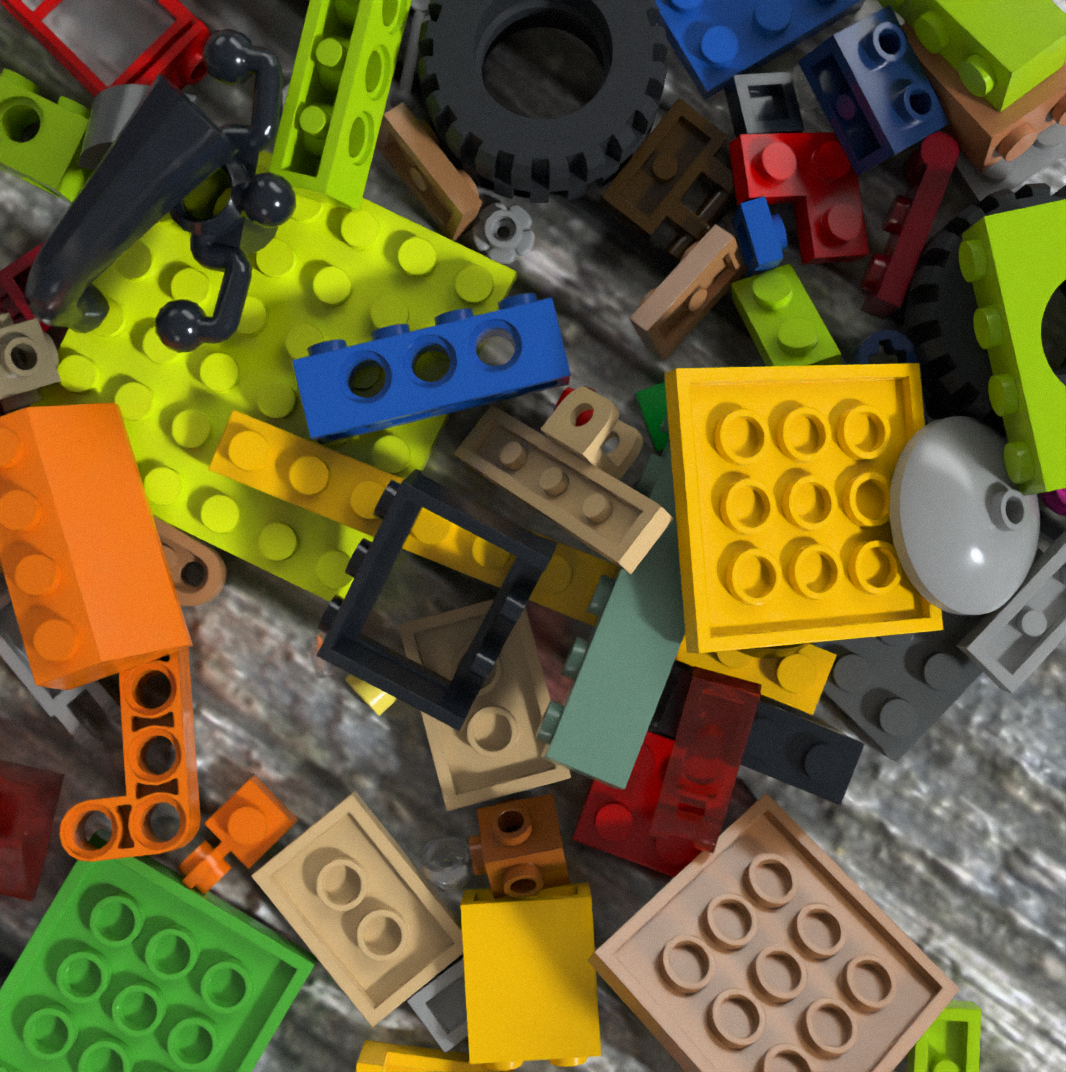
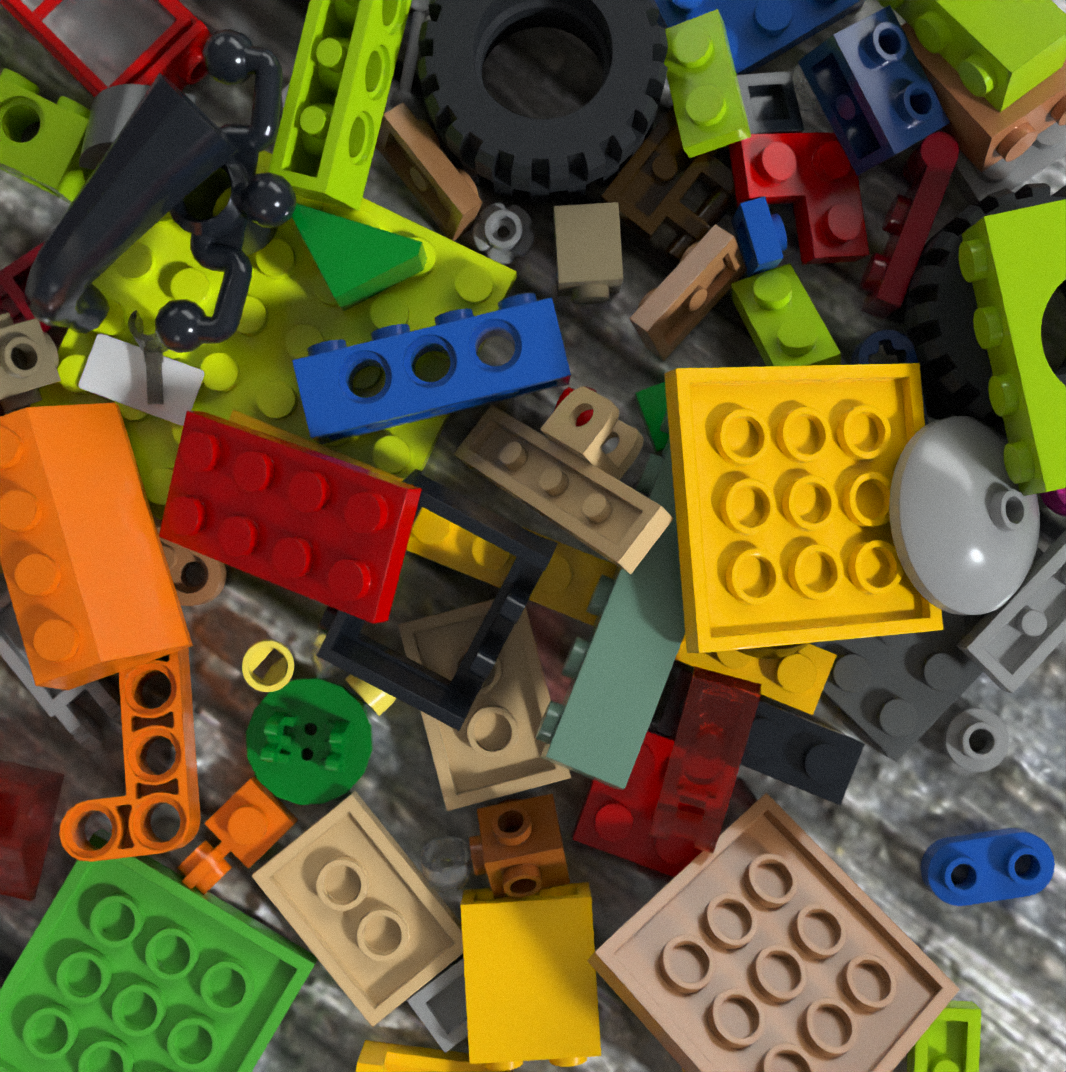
none -> white sticker [78,333,204,426]
none -> clear smoke hand [128,310,168,405]
none -> red plate [159,411,422,624]
none -> light yellow hinge [242,639,294,692]
none -> green plate [246,678,373,805]
none -> green slope [292,203,427,311]
none -> dark tan brick [553,202,623,305]
none -> lime plate [664,9,751,158]
none -> blue plate [921,828,1055,906]
none -> light grey plate [943,707,1009,772]

